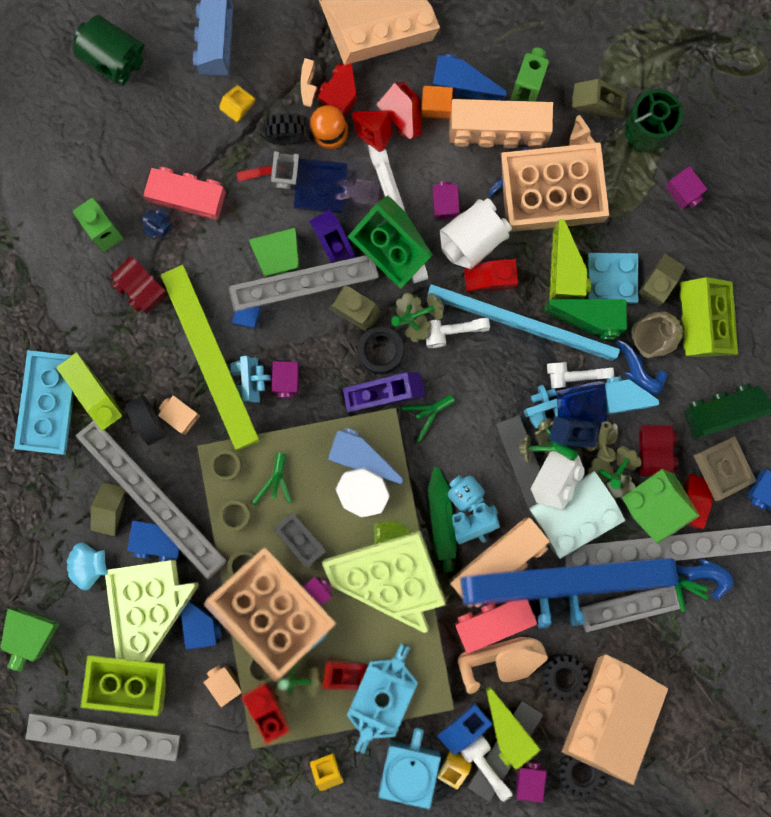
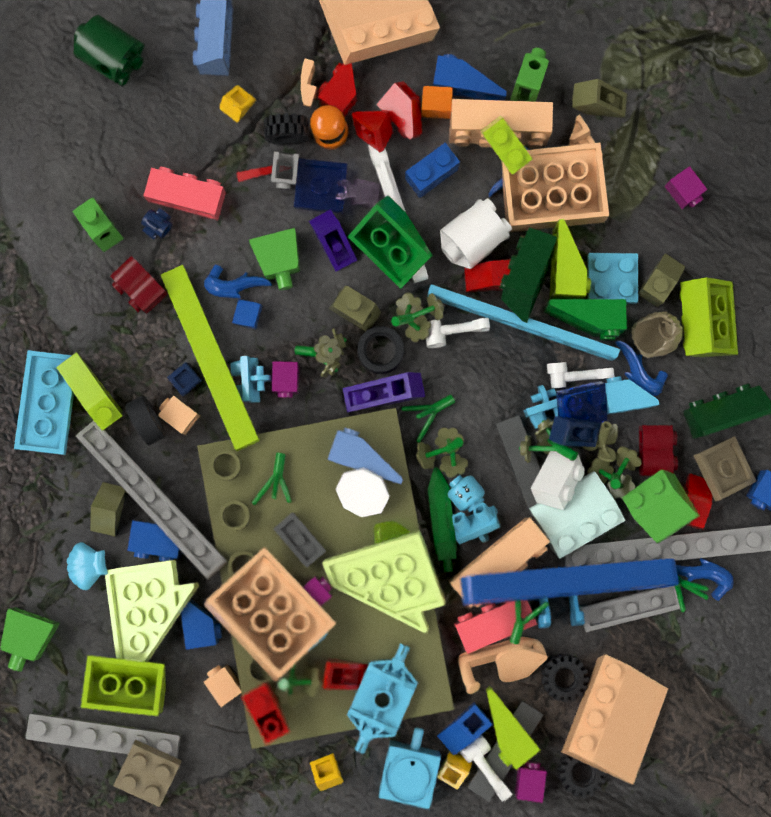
light grey plate [228,255,379,312] -> none
magenta brick [432,181,460,221] -> none
dark green cylinder [624,89,683,152] -> none
none -> dark tan plate [113,739,182,807]
none -> dark blue tile [167,362,203,397]
none -> blue piece [204,265,272,299]
none -> olive plant [295,328,347,378]
none -> blue brick [405,143,460,198]
none -> olive plant [416,427,468,478]
none -> lime brick [481,115,533,175]
none -> dark green slope [499,227,558,323]
none -> green plant [510,601,549,645]

